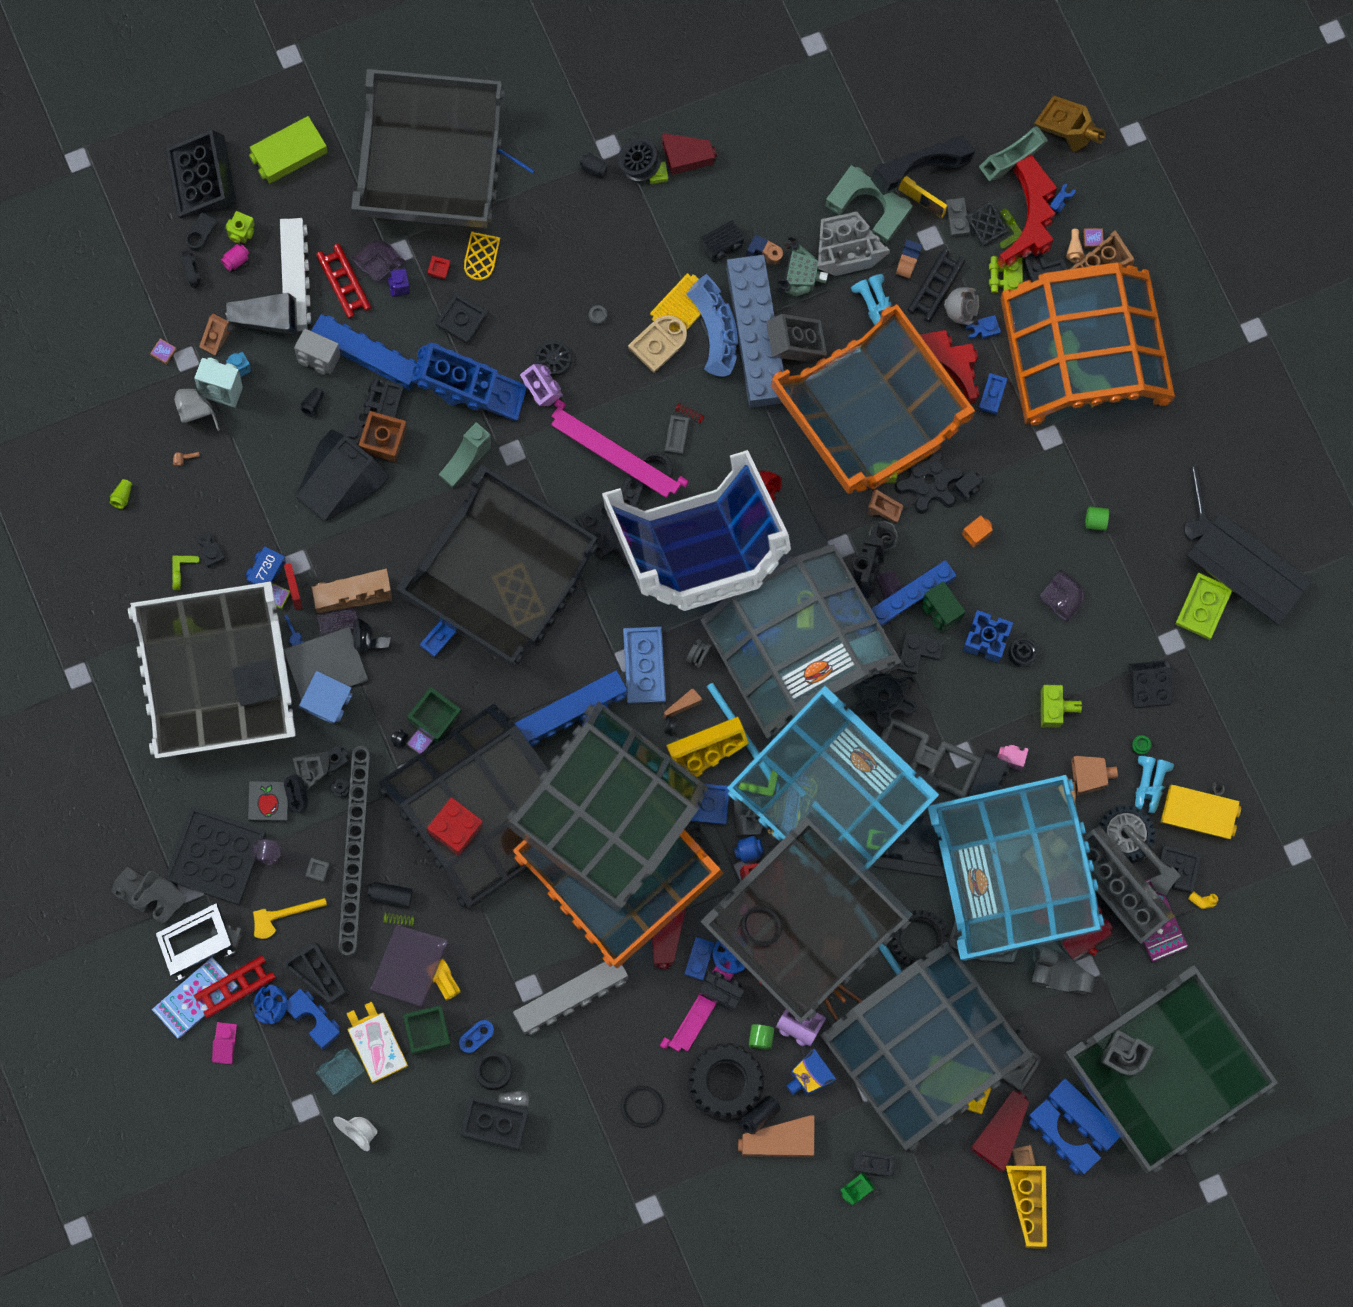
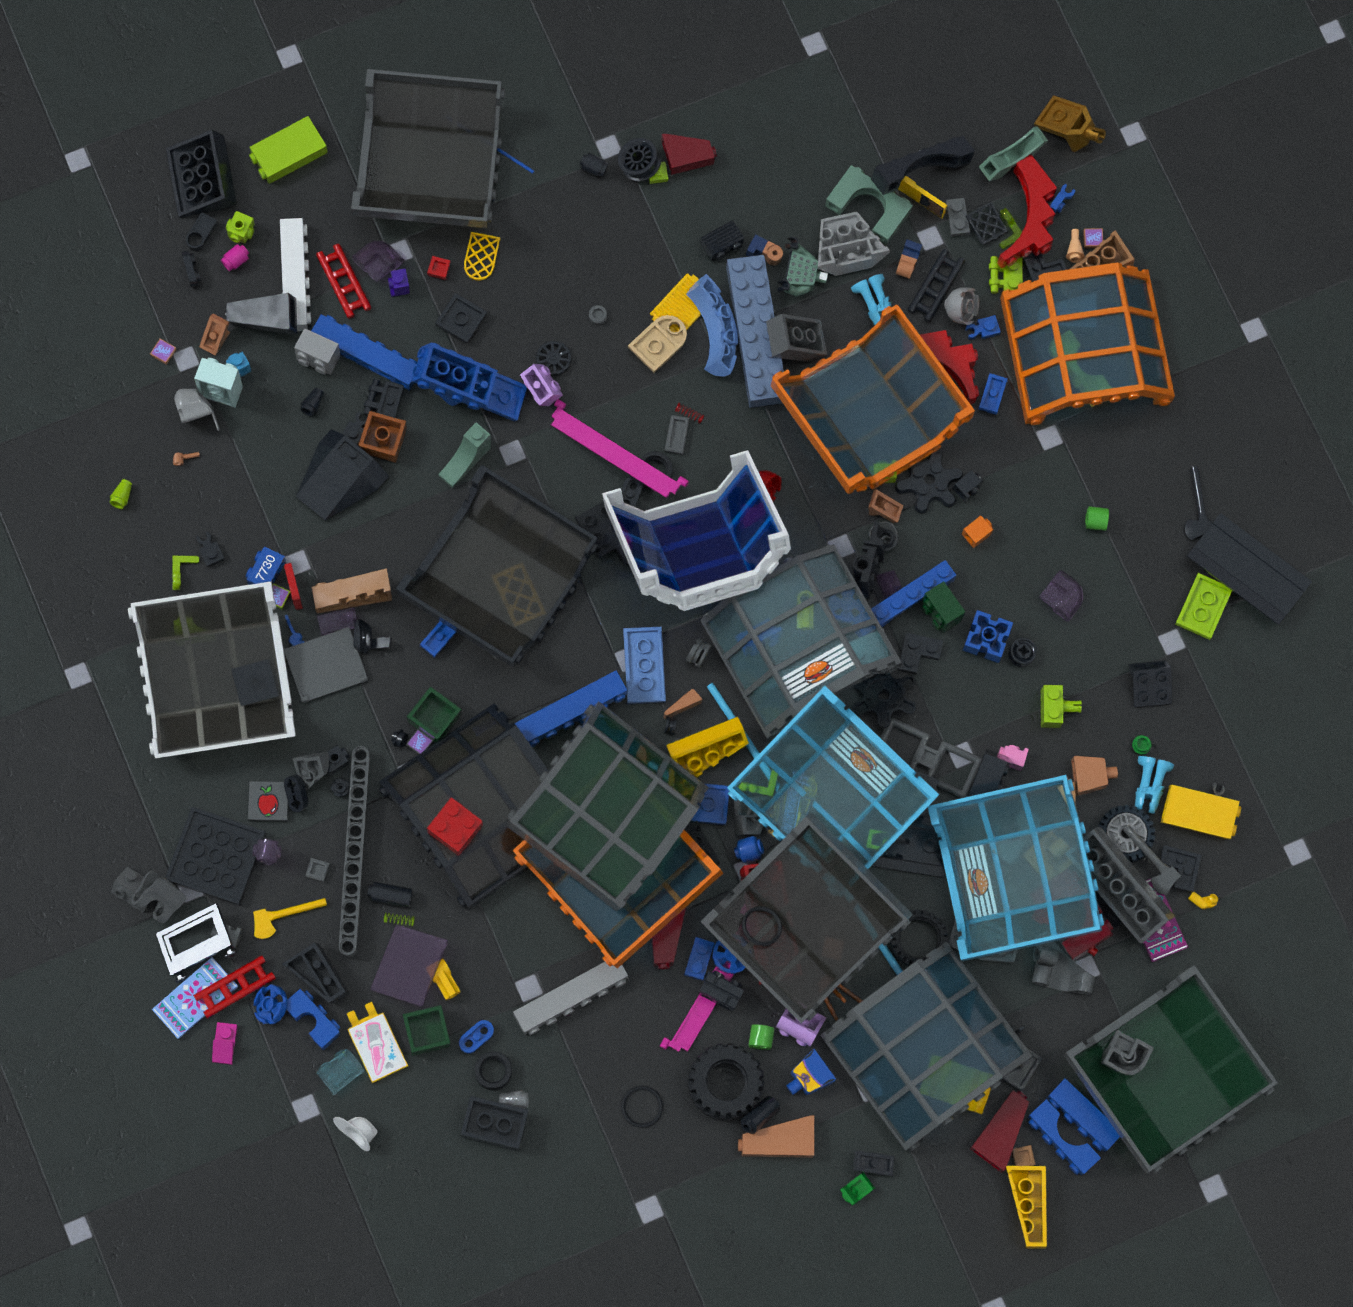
medium blue brick [298,671,353,725] -> none

